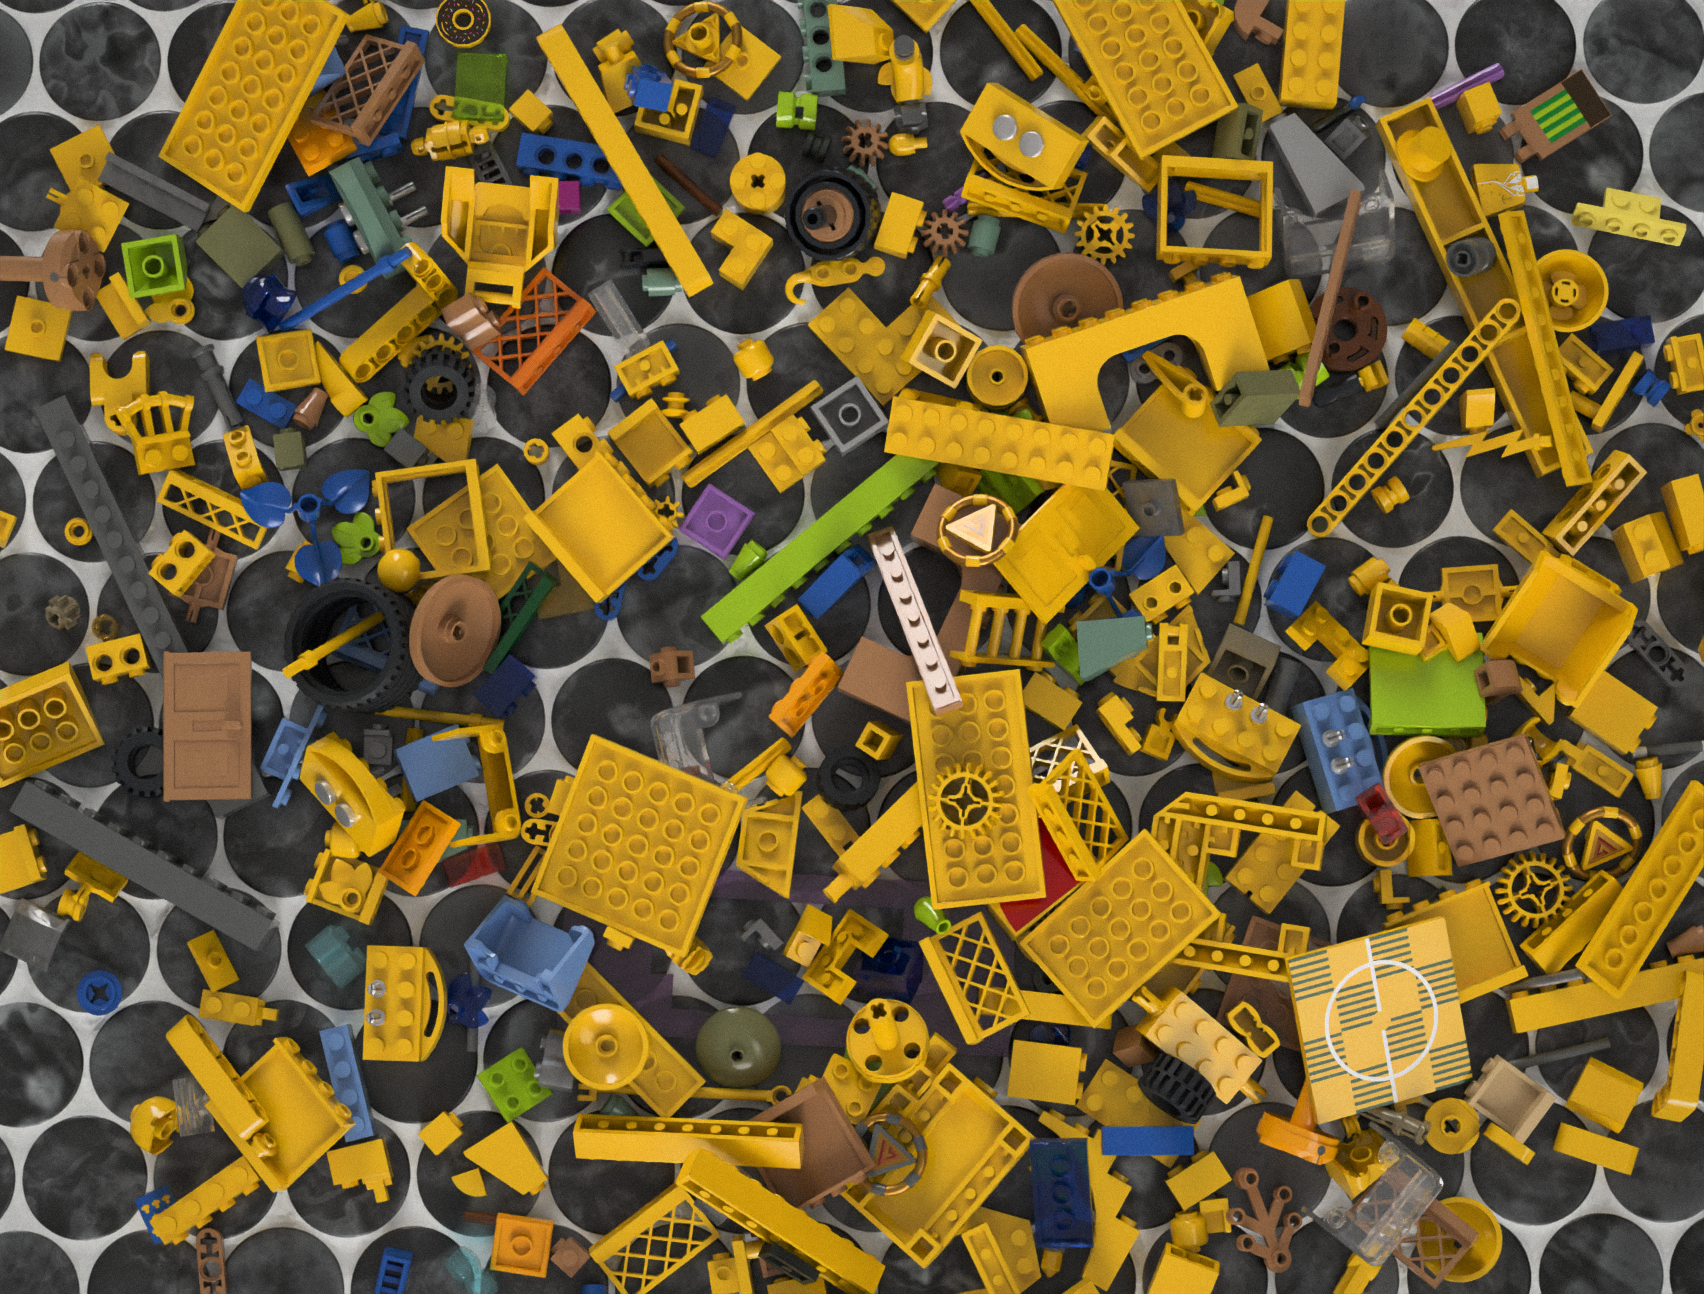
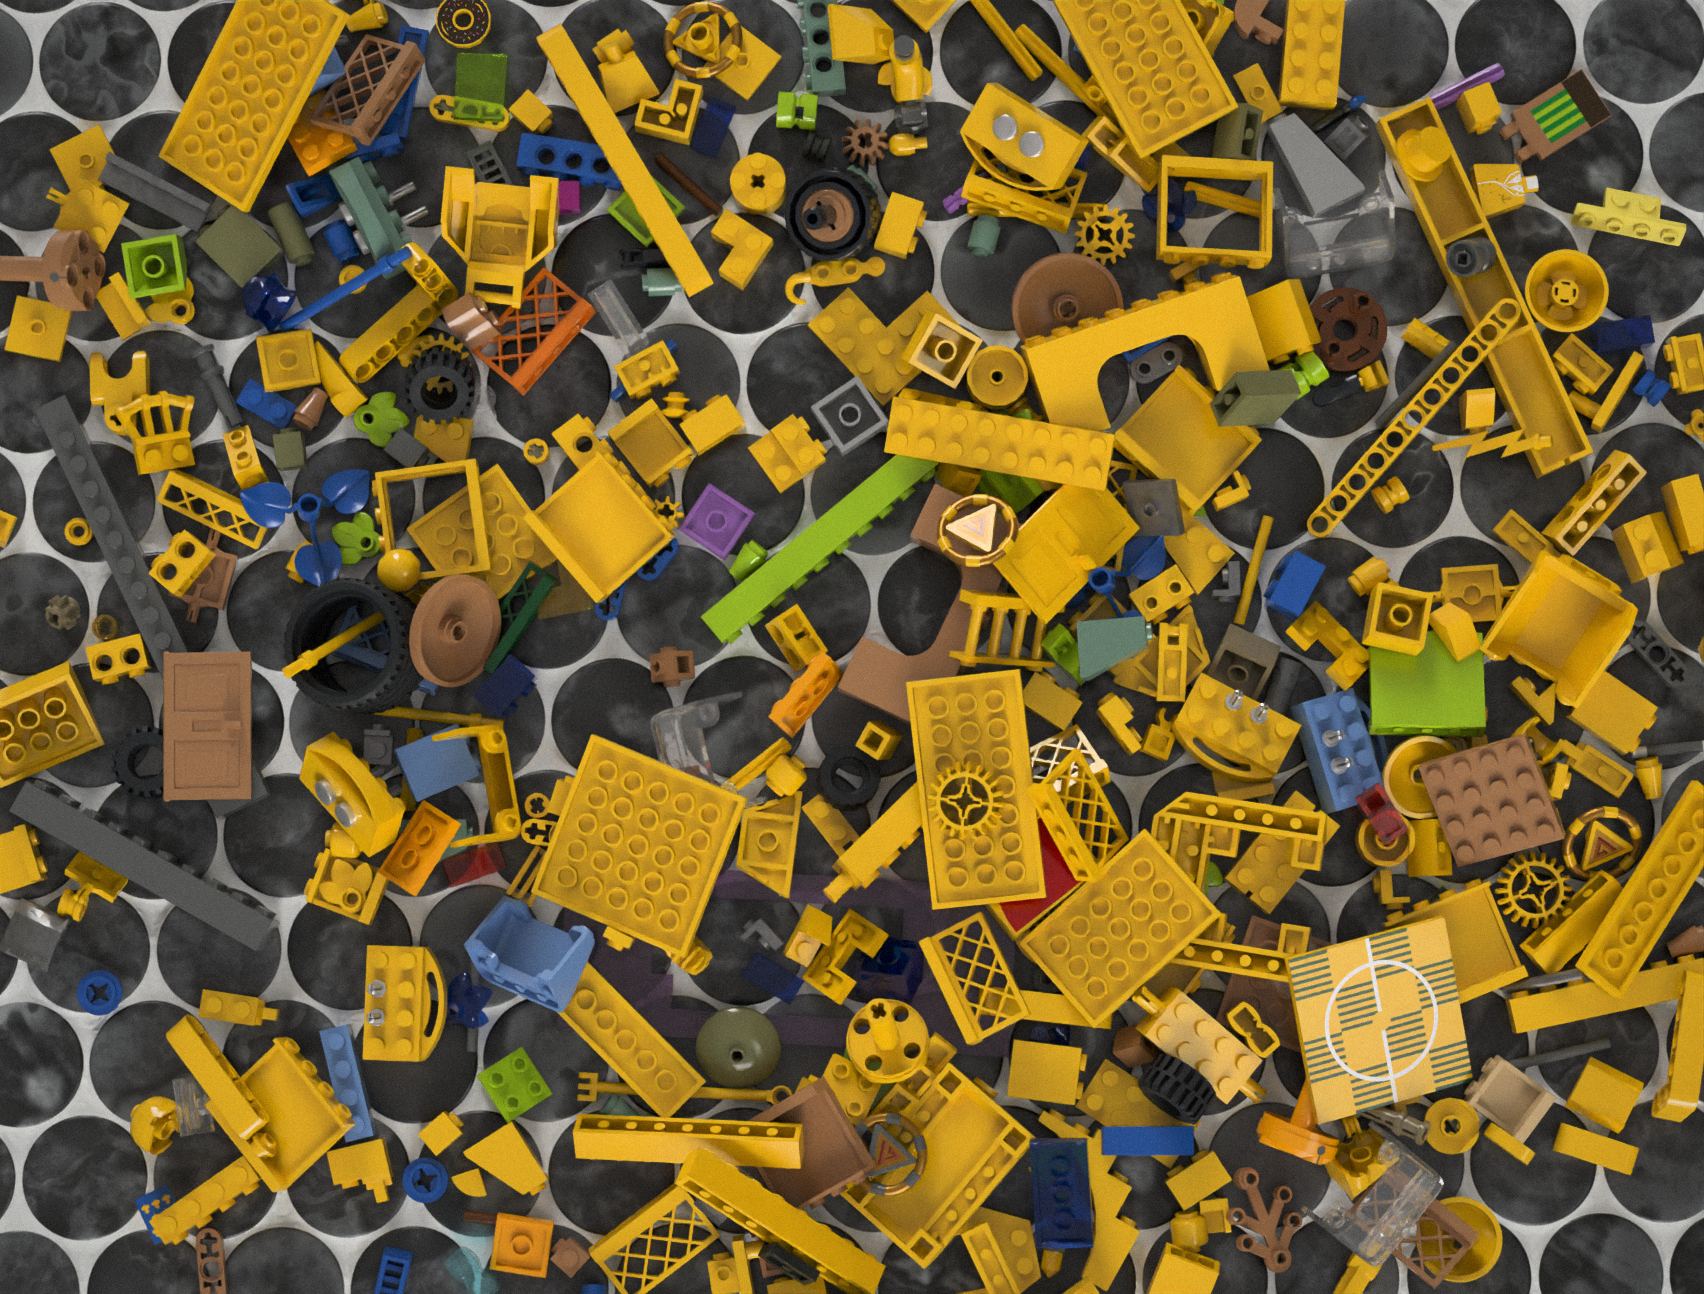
yellow plate [187,930,239,993] -> none
medium blue bracket [259,704,328,809] -> none
clear light blue brick [304,924,367,989] -> none
yellow piece [411,120,490,161] -> none
flat silver brick [534,1028,576,1093] -> none
yellow dish [563,1003,649,1090] -> none
blue brick [624,64,673,112] -> none
yellow axle [682,380,824,488] -> none
yellow head [733,337,774,381] -> none
blue slope [798,544,877,620] -> none
tile [867,525,964,716] -> none
yellow pin [910,256,951,309] -> none
lime cone [914,896,951,934] -> none
medium nougat gear [921,209,968,258] -> none
yellow piece [1142,350,1208,418] -> none
medium nougat tile [1299,189,1362,407] -> none
yellow tile [1420,623,1448,662] -> none
medium nougat brick [1473,660,1523,705] -> none
yellow plate [1498,210,1593,487] -> none
none -> blue gear [403,1157,448,1203]

